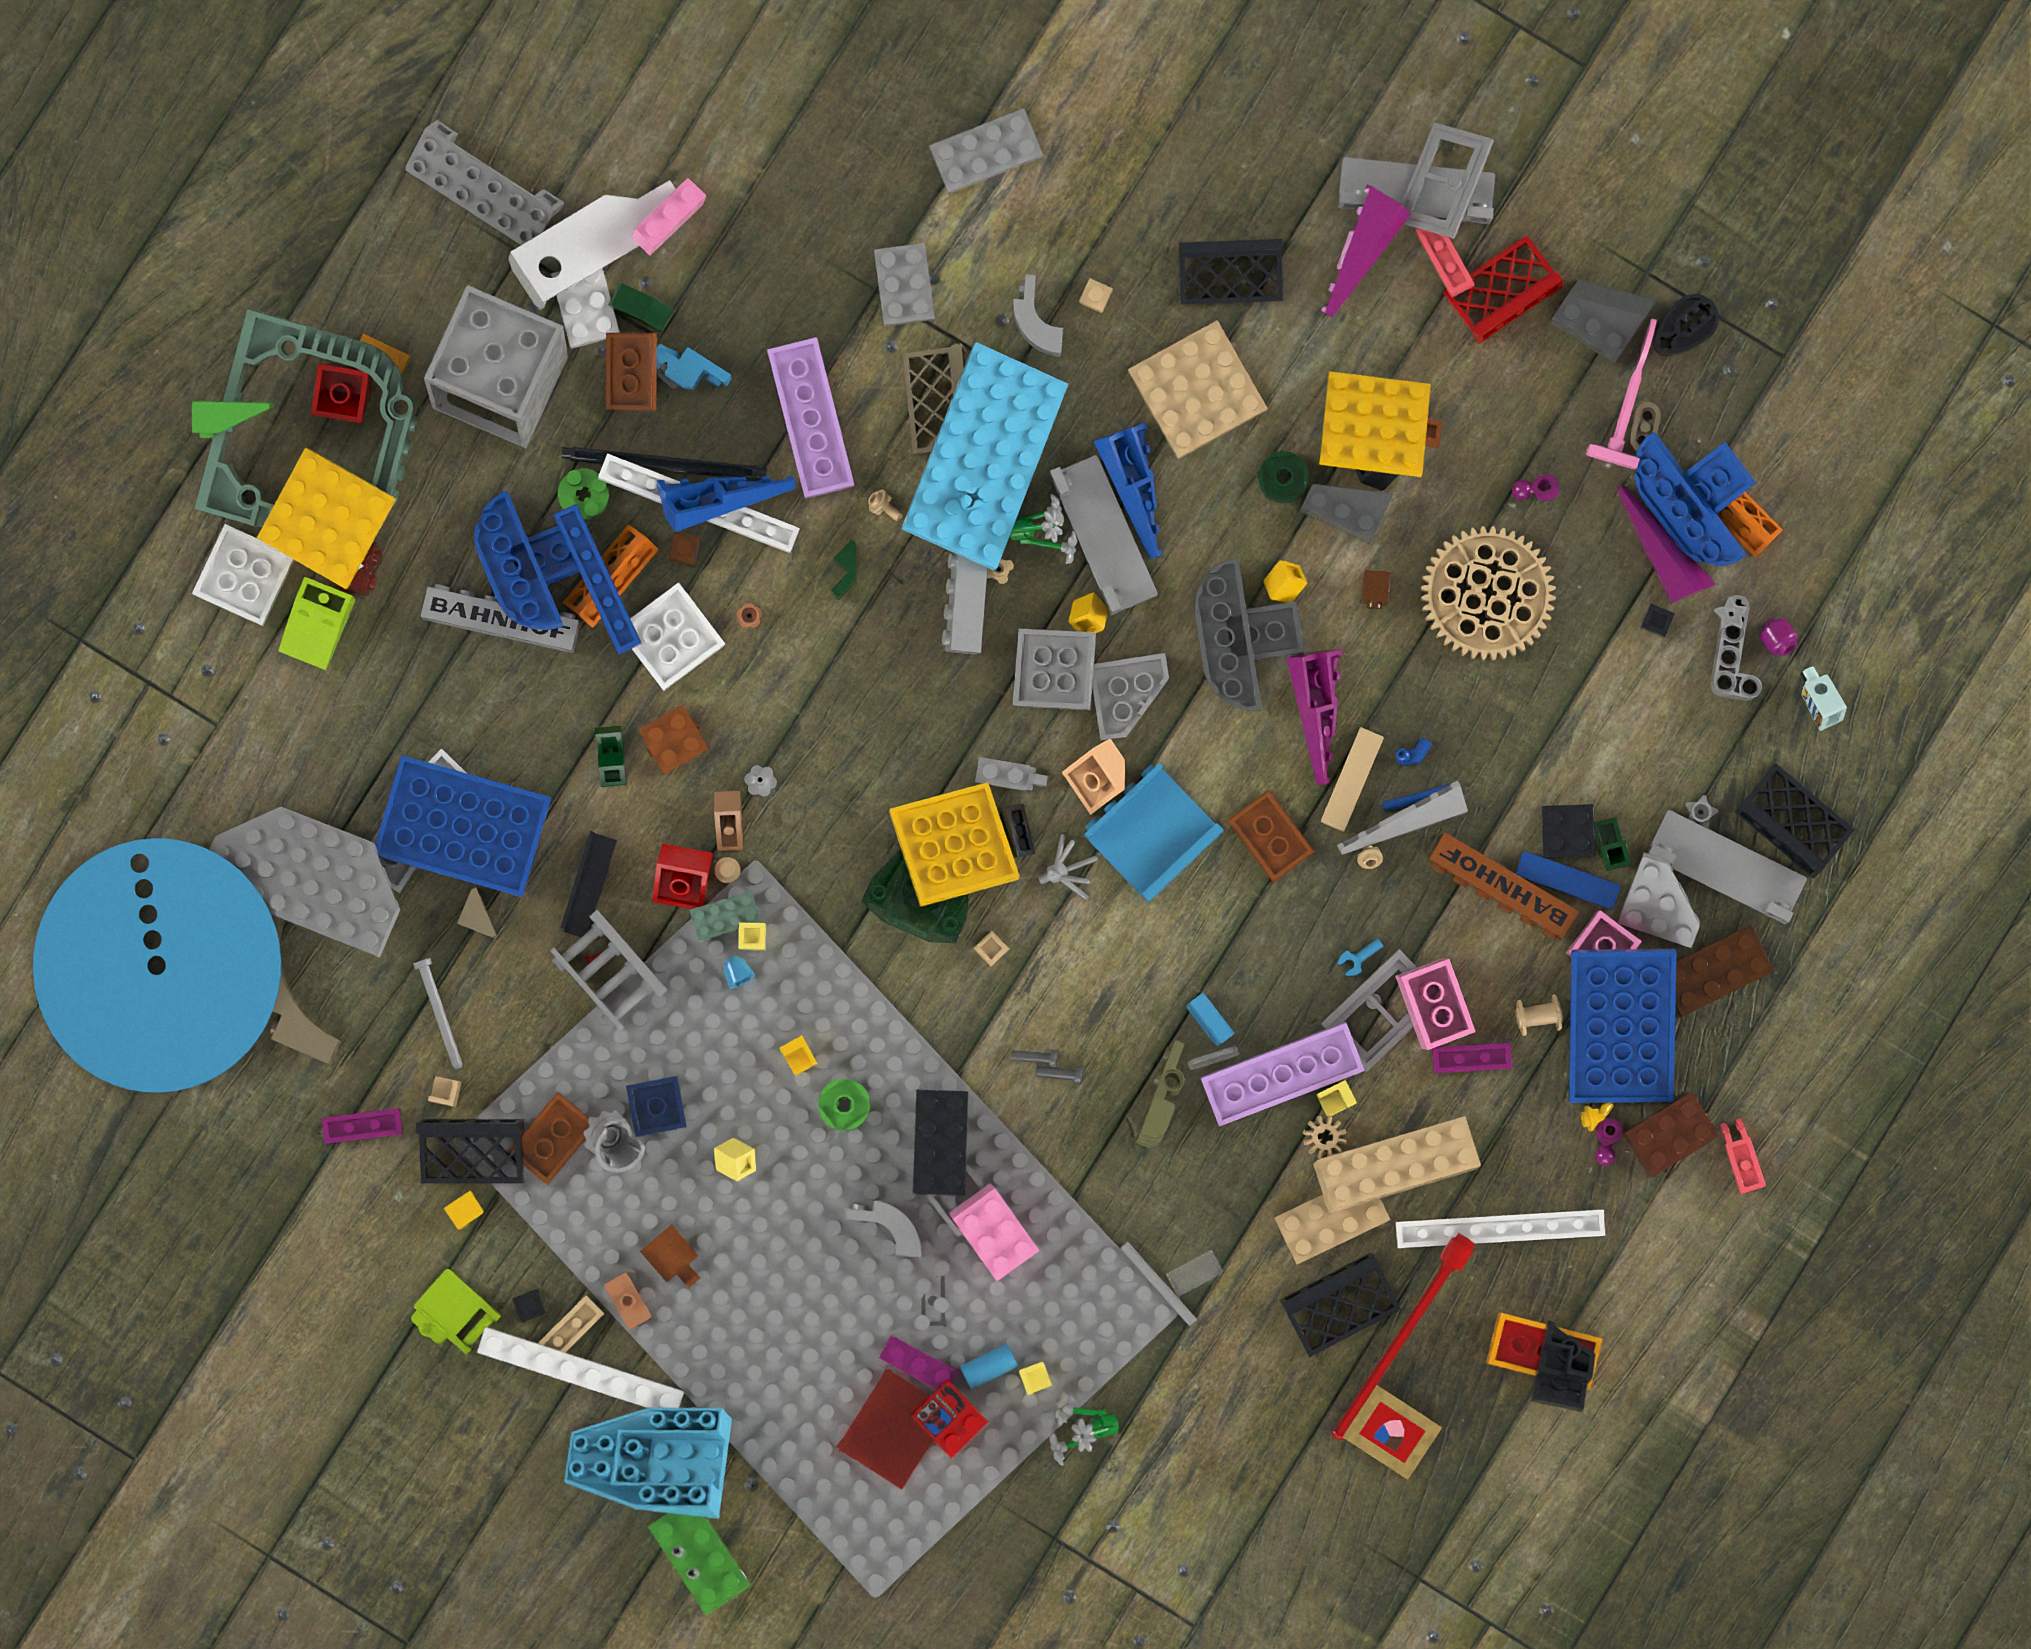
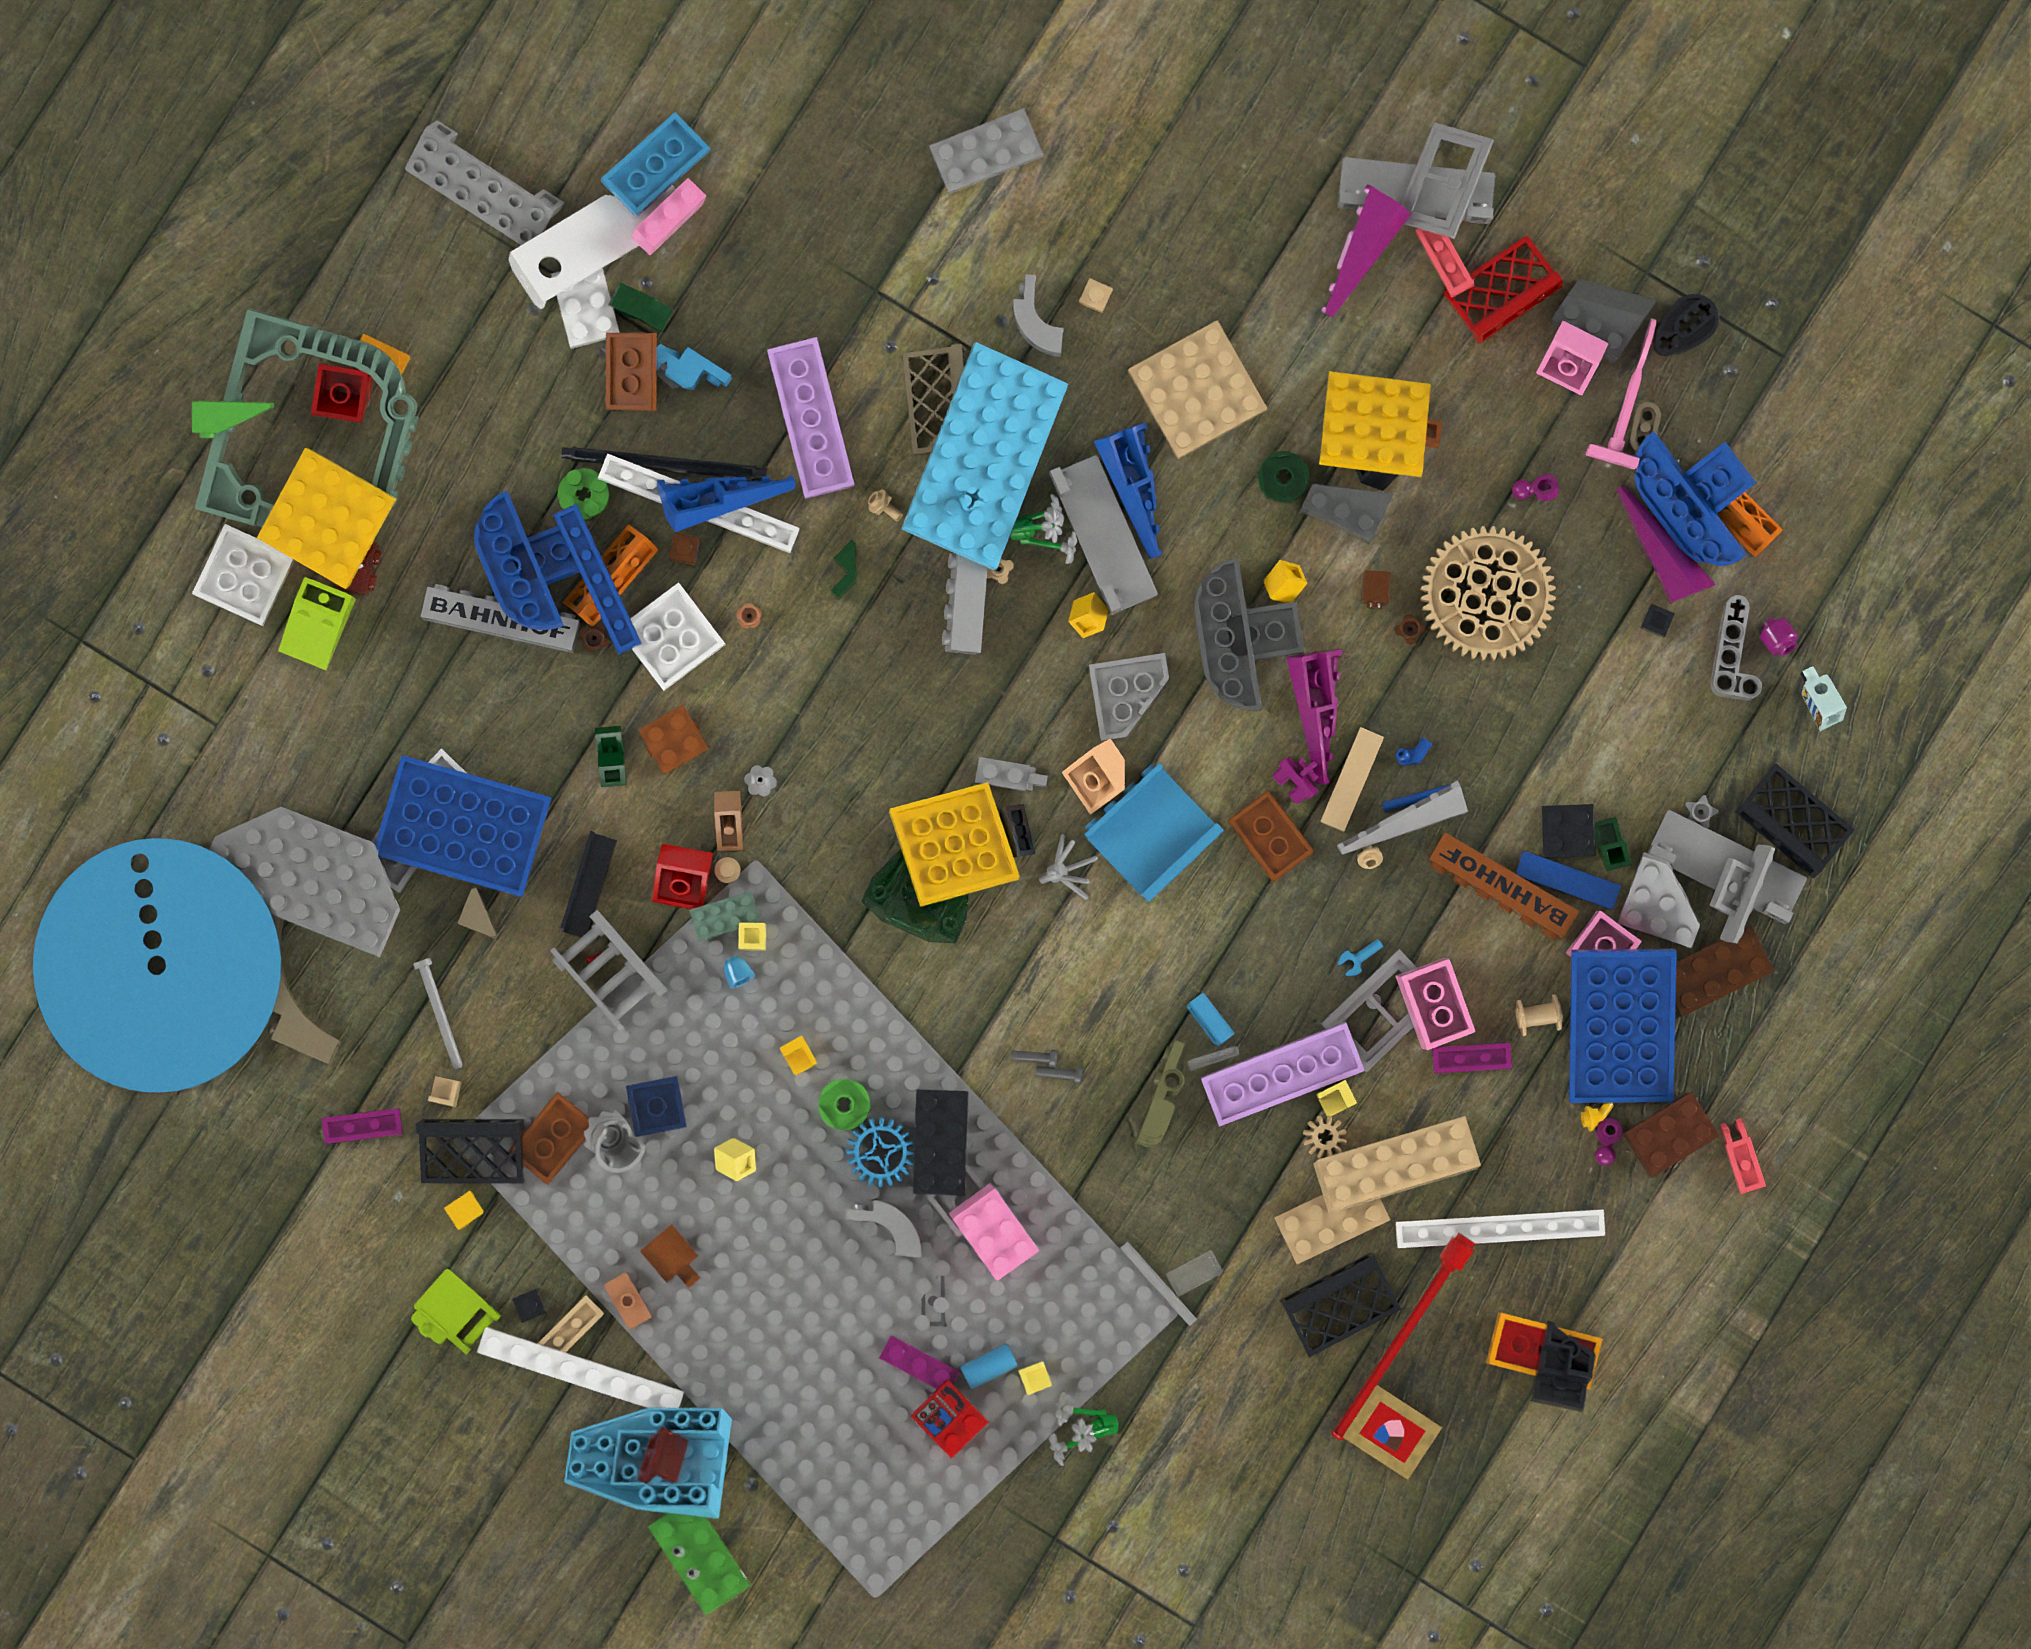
light grey piece [424,285,568,448] -> none
clear red piece [836,1368,933,1490] -> none
light grey plate [874,243,935,327] -> none
tan tile [973,930,1009,967] -> none
light grey plate [1013,629,1096,710] -> none
black fence [1178,239,1283,305] -> none
light grey plate [1714,597,1747,629] -> none
none -> reddish brown plate [580,623,609,652]
none -> dark azure plate [601,112,710,217]
none -> clear red panel [638,1427,688,1484]
none -> dark azure gear [846,1117,914,1188]
none -> magenta hips [1272,756,1319,804]
none -> reddish brown plate [1394,614,1425,645]
none -> bright pink brick [1536,321,1609,396]
none -> light grey bracket [1709,844,1775,943]

